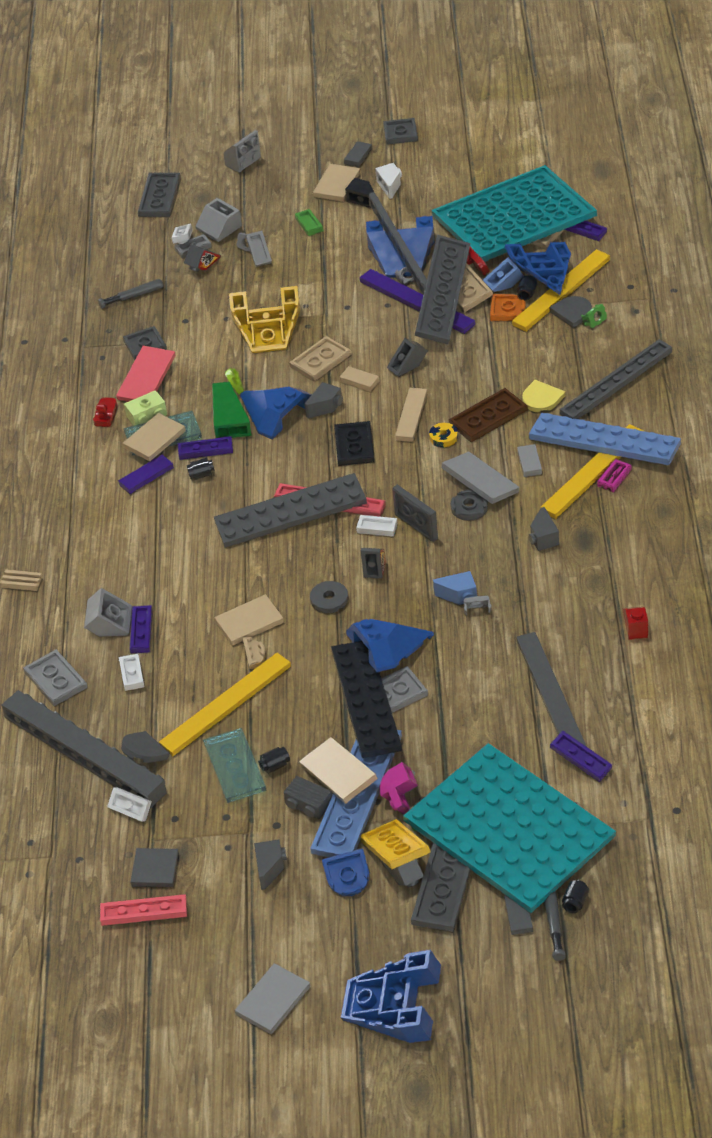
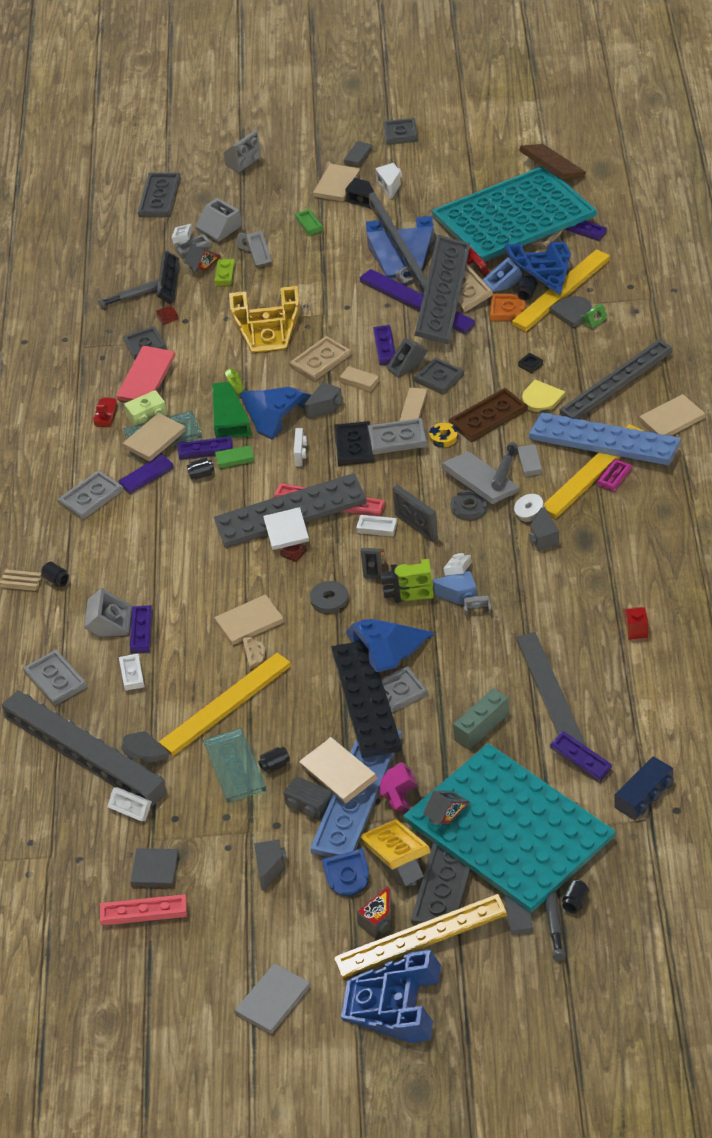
none -> black brick [41,561,69,587]
none -> light grey tile [58,470,124,520]
none -> black tile [156,250,179,304]
none -> clear red tile [156,305,179,325]
none -> lime plate [214,259,235,286]
none -> bright green tile [215,445,255,469]
none -> white tile [263,507,309,550]
none -> clear red tile [280,544,307,563]
none -> white plate [294,428,307,467]
none -> tile [335,894,507,979]
none -> slope [356,886,392,939]
none -> light grey tile [368,418,427,455]
none -> dark purple tile [373,325,395,365]
none -> lime hips [381,559,434,603]
none -> dark grey tile [414,357,464,394]
none -> dark grey slope [423,791,469,826]
none -> white plate [444,553,472,576]
none -> sand green brick [453,688,509,750]
none -> dark grey piece [491,442,518,490]
none -> white piece [514,494,545,522]
none -> black tile [518,353,543,373]
none -> reddish brown tile [519,144,586,179]
none -> dark blue brick [614,756,674,820]
none -> tan tile [639,394,705,436]

